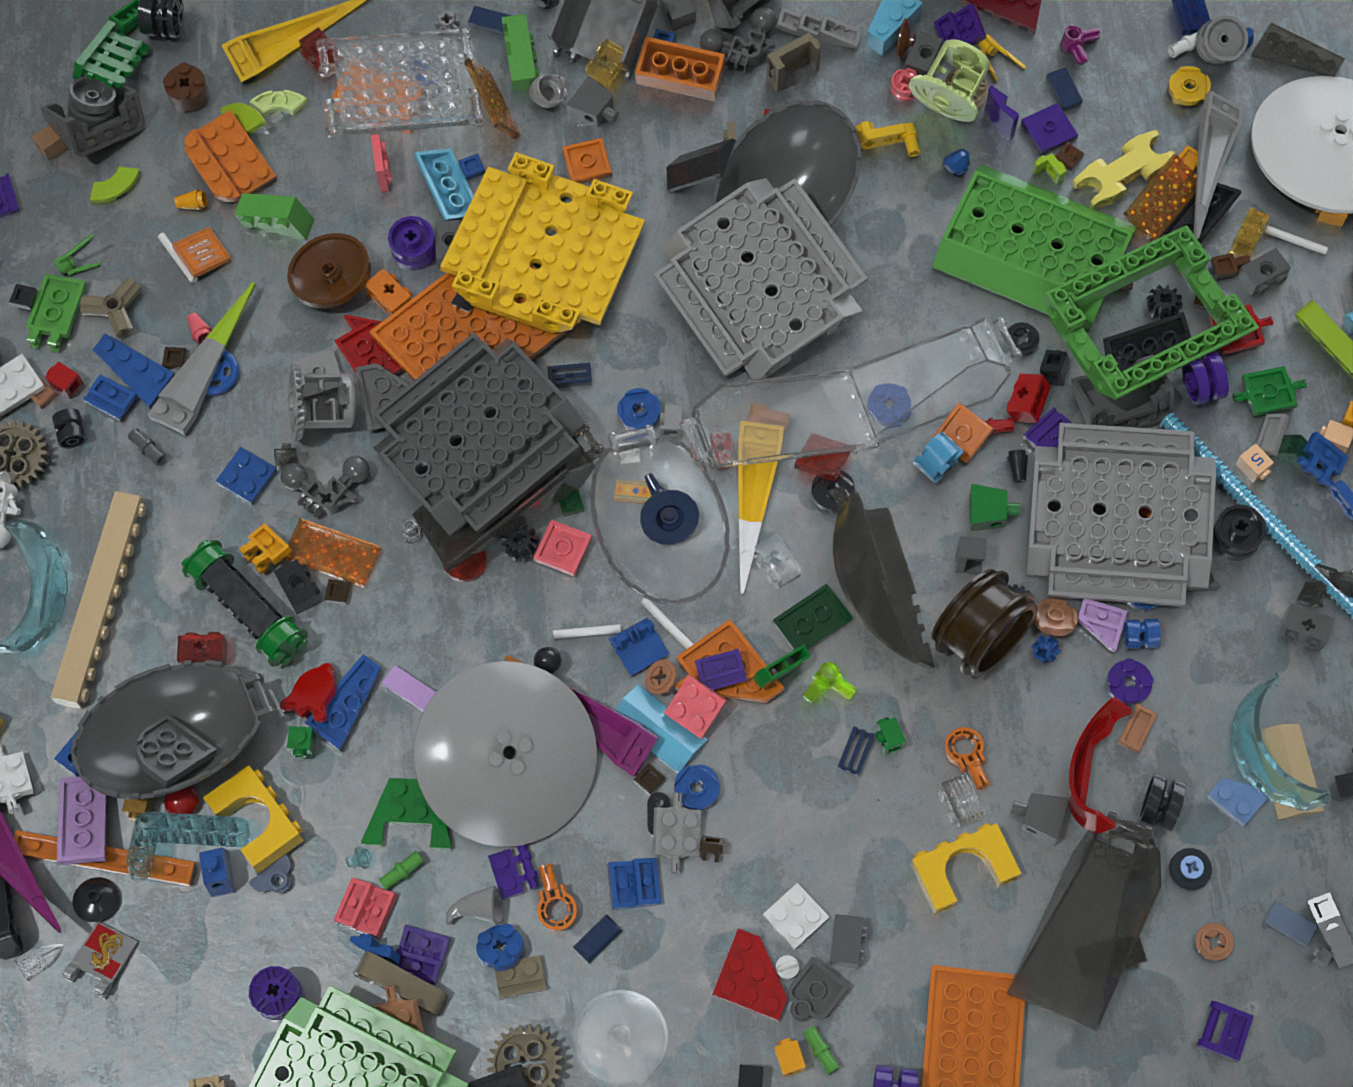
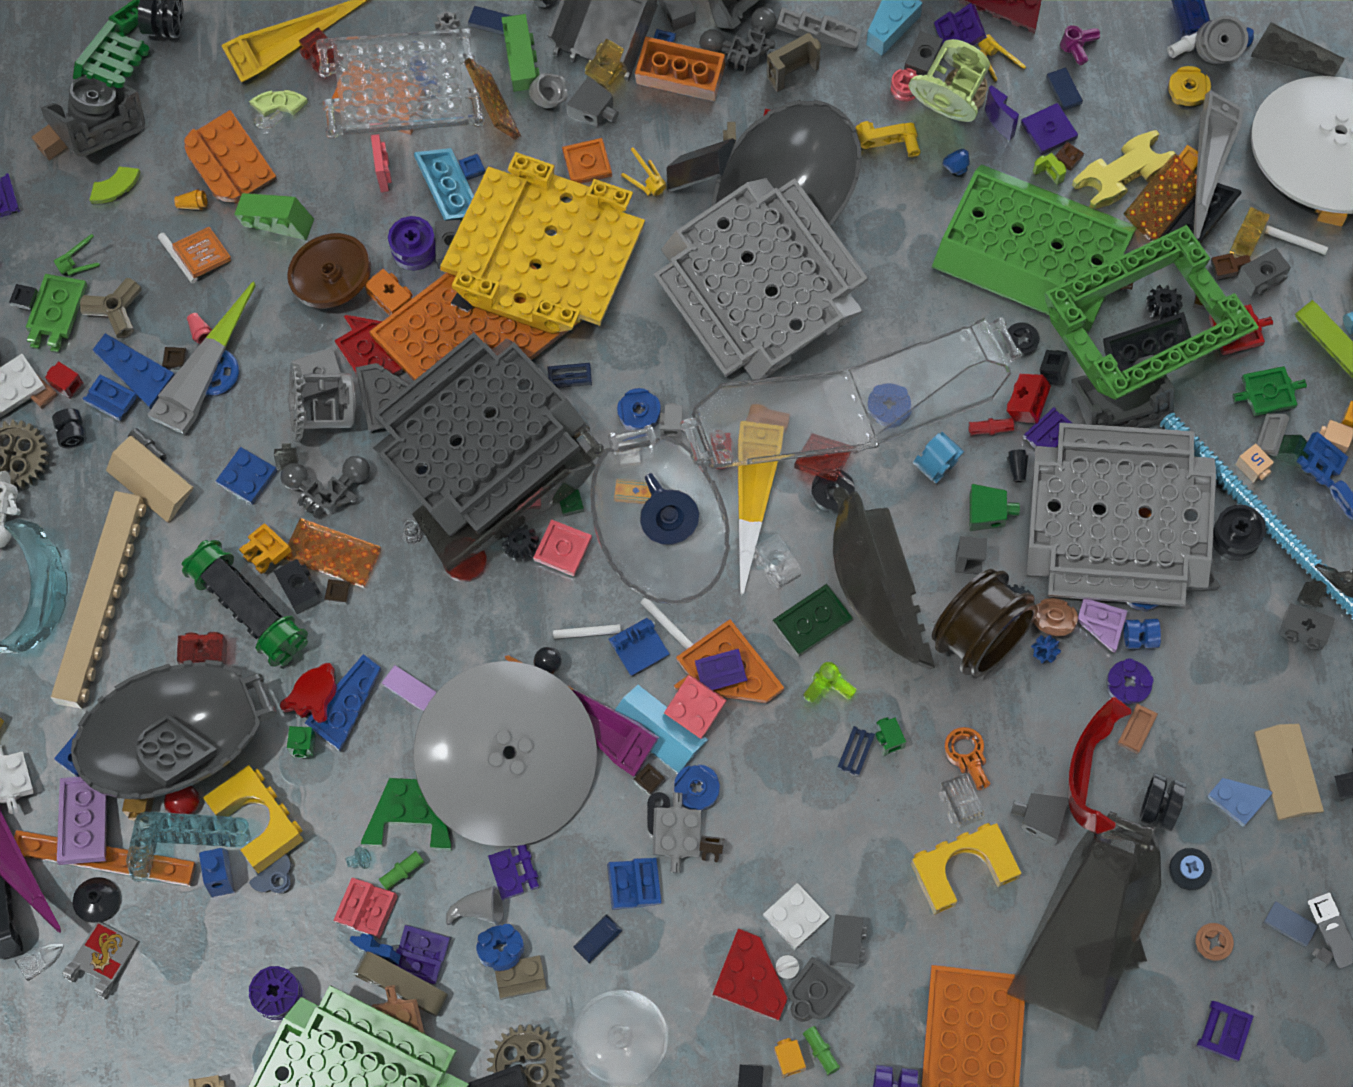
reddish brown brick [163,62,209,113] -> none
lime tile [220,103,266,135] -> none
orange pin [537,863,577,931] -> none
nougat gear [645,660,678,696] -> none
green piece [752,644,811,689] -> none
reddish brown dish [897,18,916,60] -> none
orange tile [933,402,994,463] -> none
dark purple wheel [1182,352,1229,405] -> none
clear light blue windscreen [1231,672,1331,811] -> none
none -> tan slope [106,436,194,523]
none -> yellow plant [621,147,667,197]

